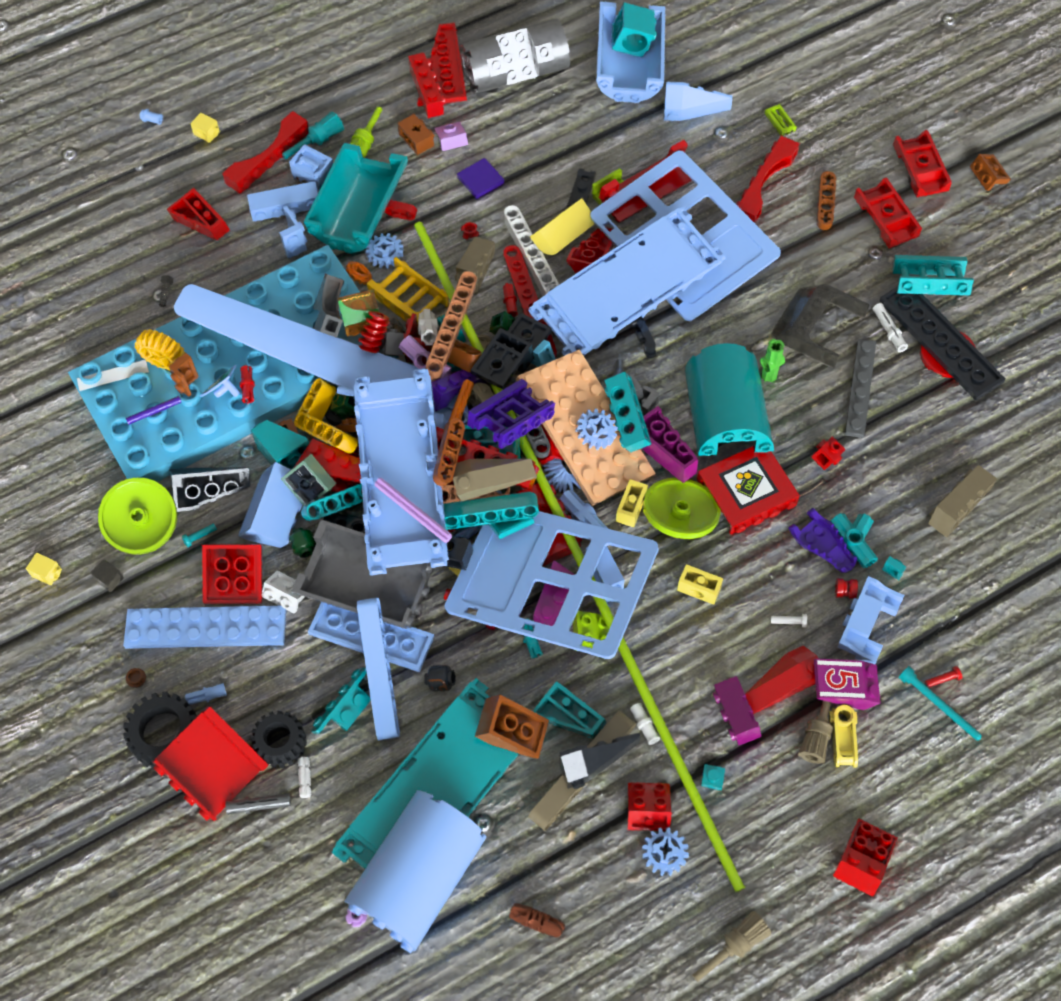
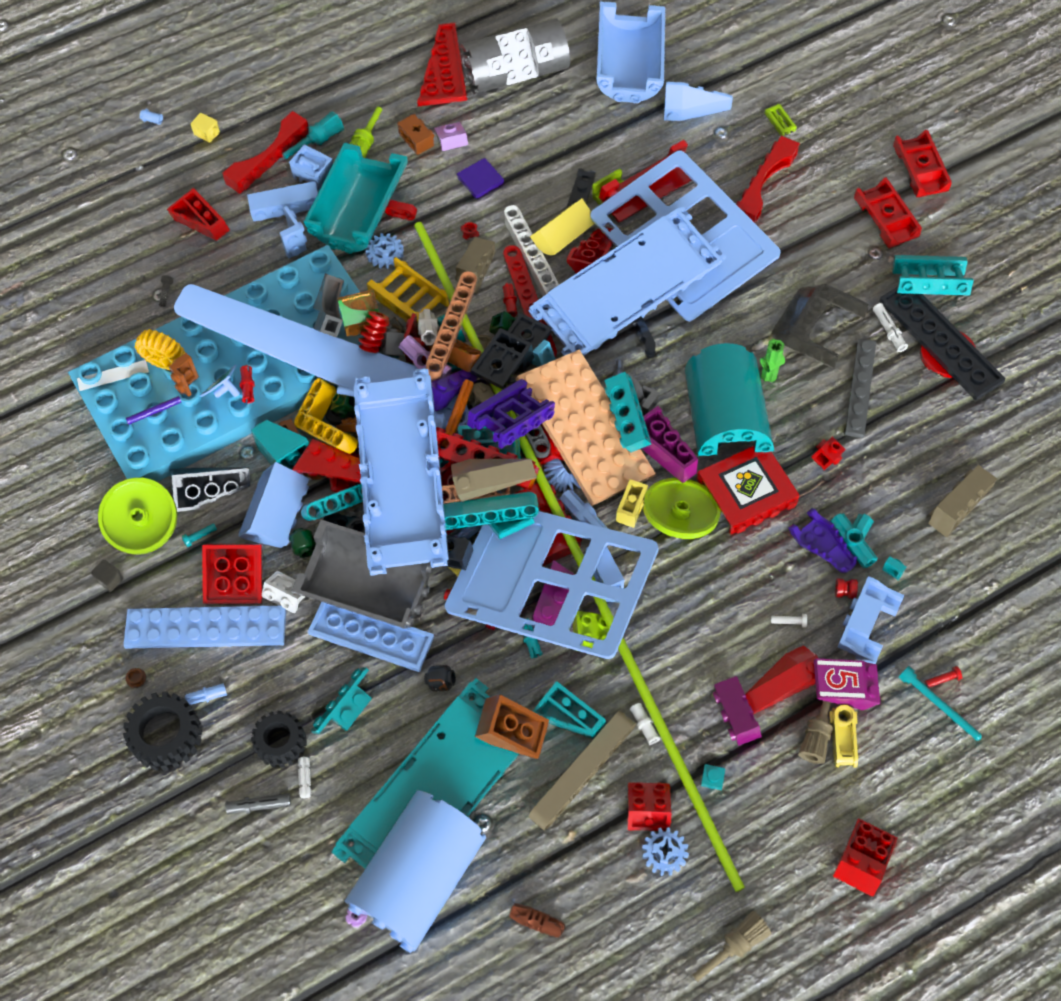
light yellow brick [26,553,62,585] -> none
panel [152,706,269,821] -> none
piece [281,454,336,506] -> none
orange gear [346,261,372,285] -> none
light blue beam [357,597,400,741] -> none
lavender axle [374,478,452,543] -> none
red brick [408,52,446,118] -> none
dark orange beam [433,418,465,487] -> none
black wedge [559,733,641,789] -> none
light blue gear [575,408,618,450] -> none
teal brick [612,2,657,57] -> none
light yellow brick [677,564,723,605] -> none
dark orange beam [817,171,836,230] -> none
dark orange bracket [970,154,1011,191] -> none

